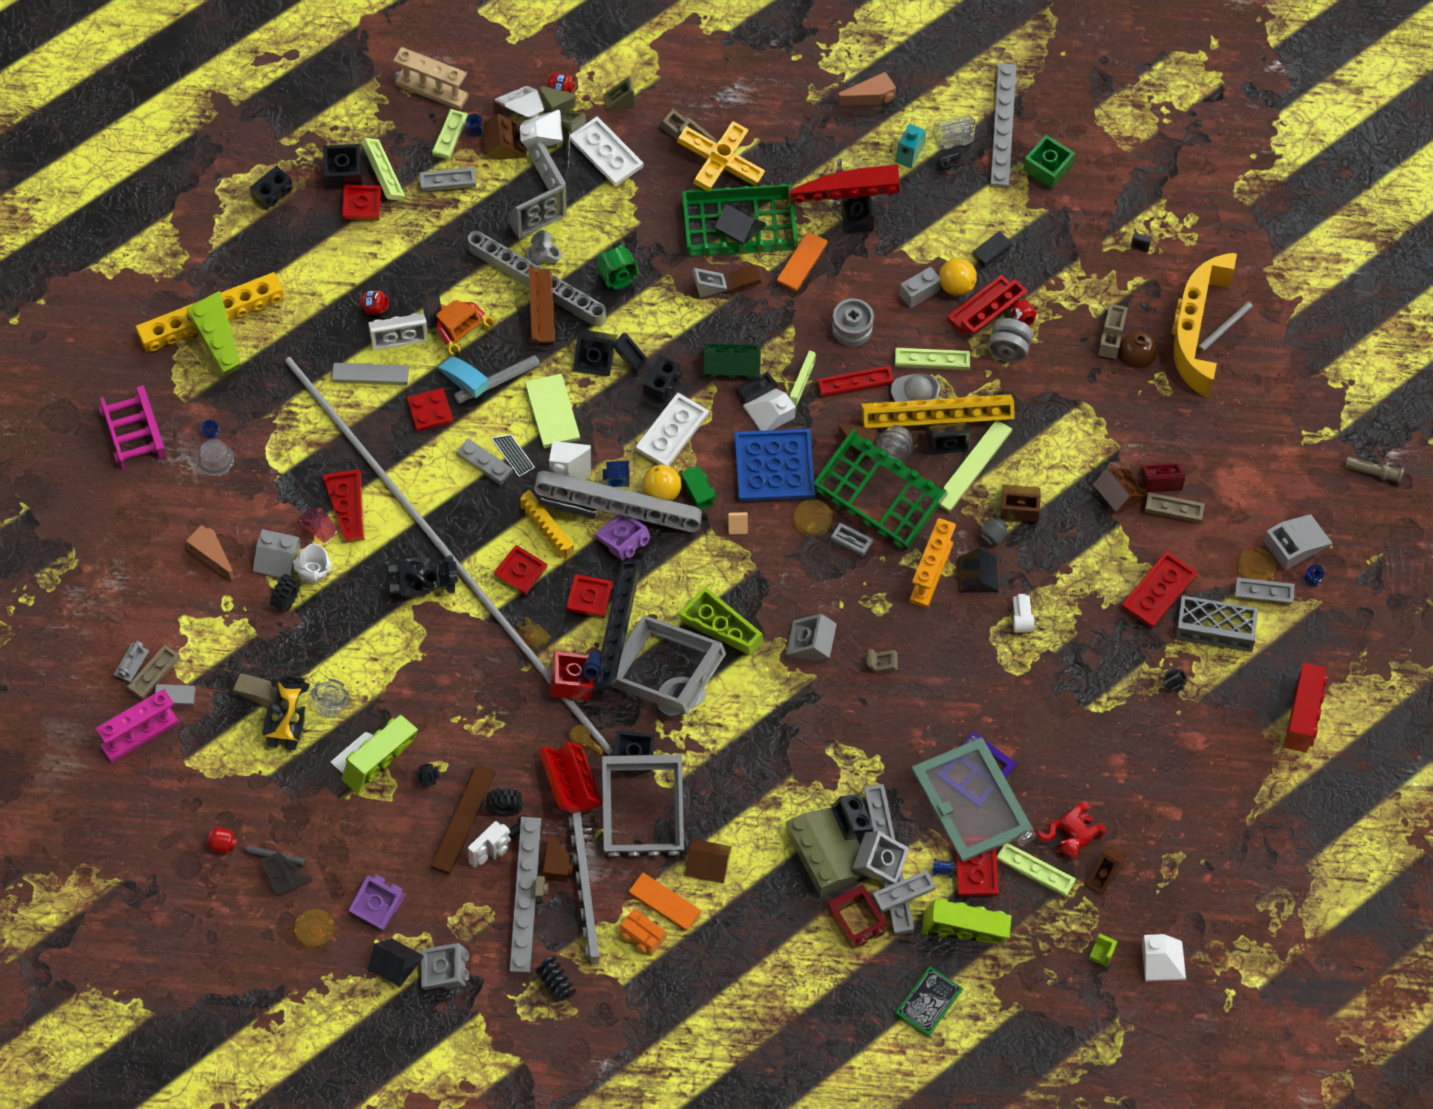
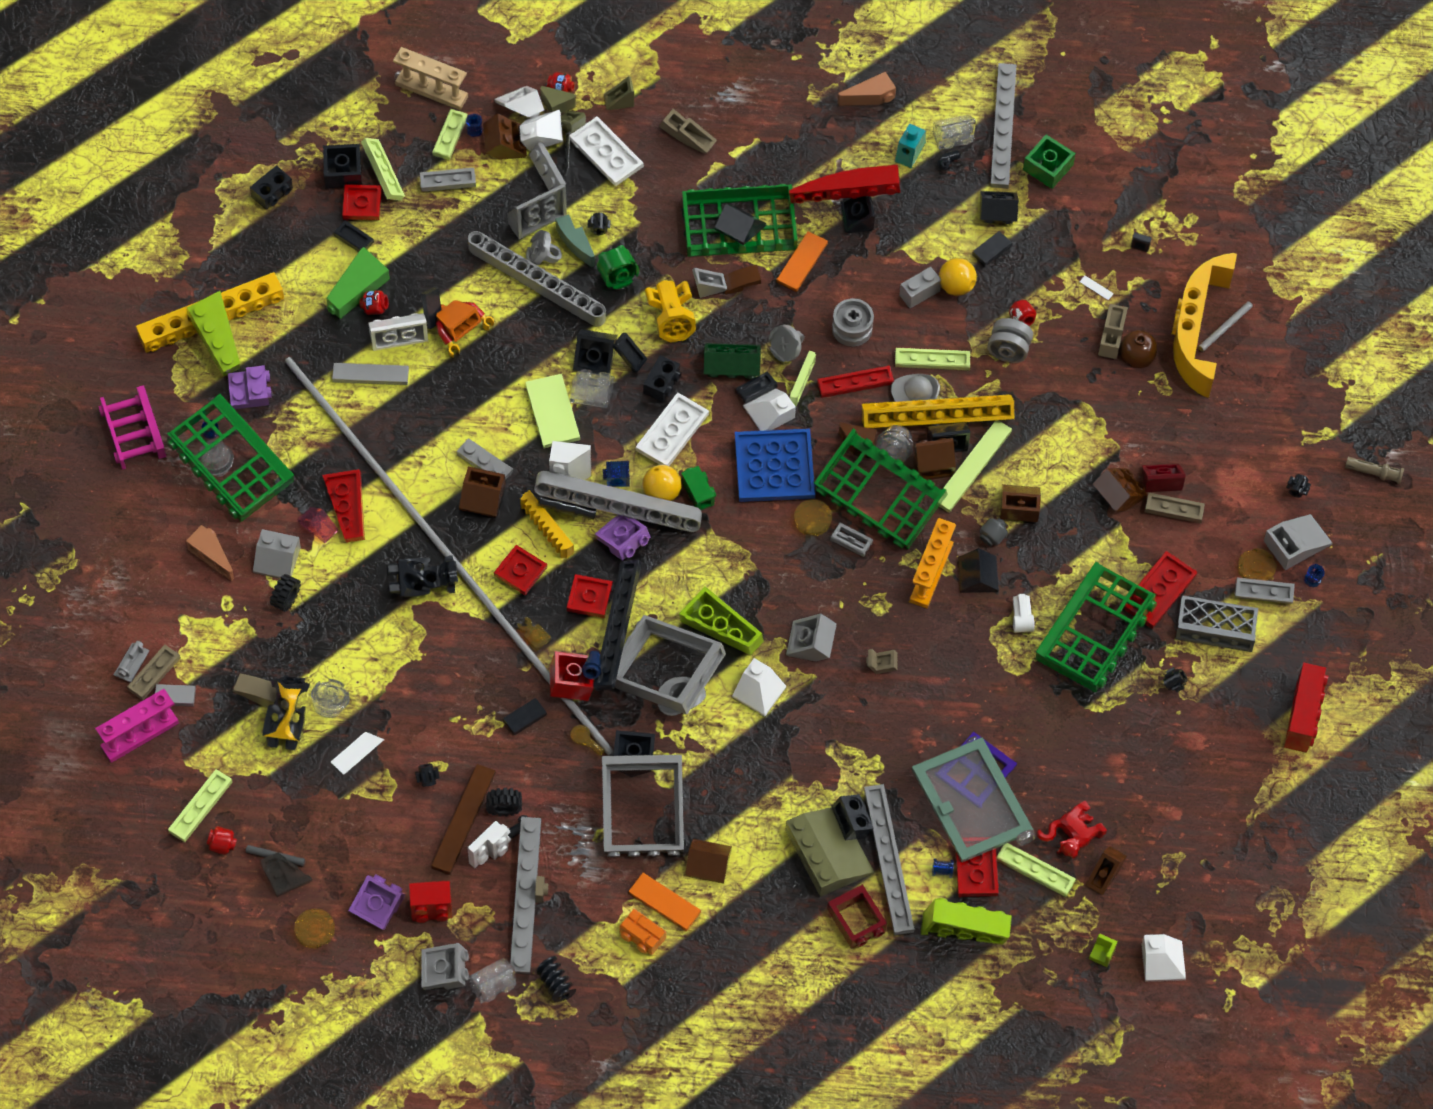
white hair [292,543,332,585] -> none
lime wedge [341,715,418,795] -> none
black slope [368,938,424,988] -> none
red plate [407,388,454,432] -> none
medium azure slope [438,356,489,398] -> none
light grey axle [454,356,539,403] -> none
sticker [491,434,535,476] -> none
dark orange fence [529,266,555,344] -> none
red slope [538,741,603,814] -> none
reddish brown slope [543,836,573,883] -> none
light grey plate [569,812,599,964] -> none
yellow piece [677,121,765,192] -> none
light nougat slope [728,512,748,535] -> none
light grey slope [853,831,909,884] -> none
light grey plate [873,870,936,913] -> none
tile [895,966,963,1037] -> none
red slope [947,274,1028,334] -> none
none -> green window [167,394,294,522]
none -> yellowish green plate [168,769,232,843]
none -> medium lavender plate [228,365,272,409]
none -> bright green slope [327,247,390,319]
none -> black tile [333,220,374,252]
none -> red brick [409,881,453,923]
none -> reddish brown slope [459,466,506,518]
none -> clear slope [468,958,516,1003]
none -> black tile [503,698,547,736]
none -> sand green slope [555,214,595,267]
none -> clear slope [570,369,615,408]
none -> black gear [588,212,611,235]
none -> yellow piece [645,280,696,343]
none -> white slope [732,658,786,717]
none -> light grey tile [769,324,805,362]
none -> reddish brown slope [913,438,956,480]
none -> black slope [980,191,1019,224]
none -> green window [1036,562,1157,693]
none -> white sticker [1080,276,1114,300]
none -> black gear [1286,474,1311,498]

